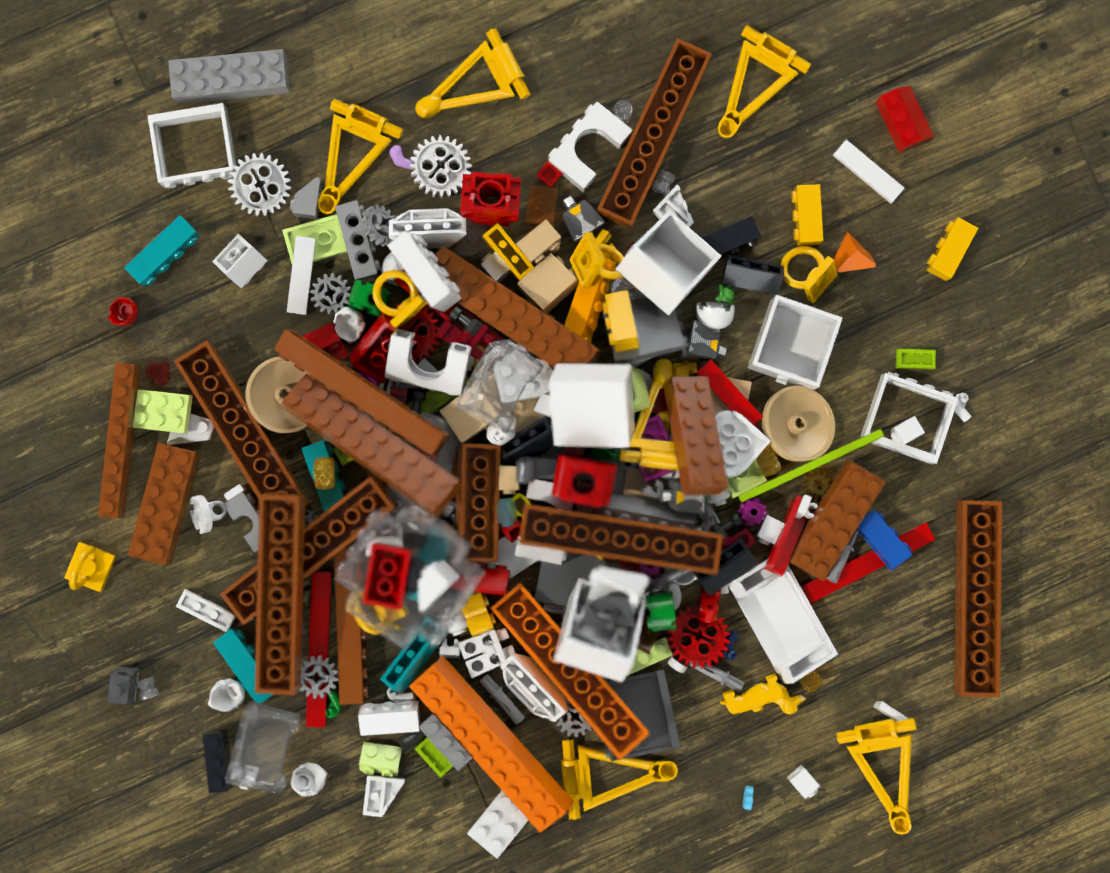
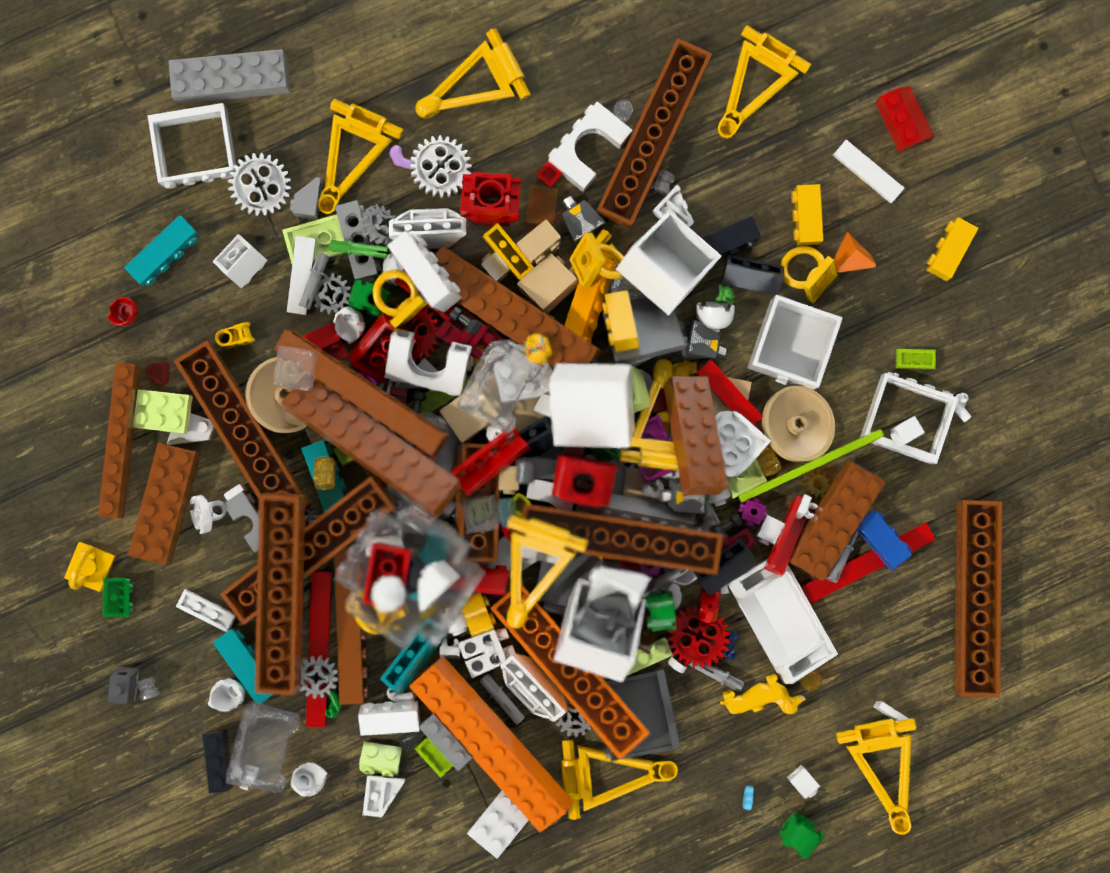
none -> green bracket [102,577,133,617]
none -> yellow piece [215,322,255,349]
none -> clear plate [274,345,317,391]
none -> light grey axle [298,253,329,310]
none -> bright green axle [329,240,388,259]
none -> white hair [372,576,406,612]
none -> clear yellow tile [419,603,438,622]
none -> red fence [450,425,530,496]
none -> piece [462,495,499,534]
none -> yellow piece [507,515,588,628]
none -> yellow head [524,334,552,365]
none -> green brick [779,812,825,859]

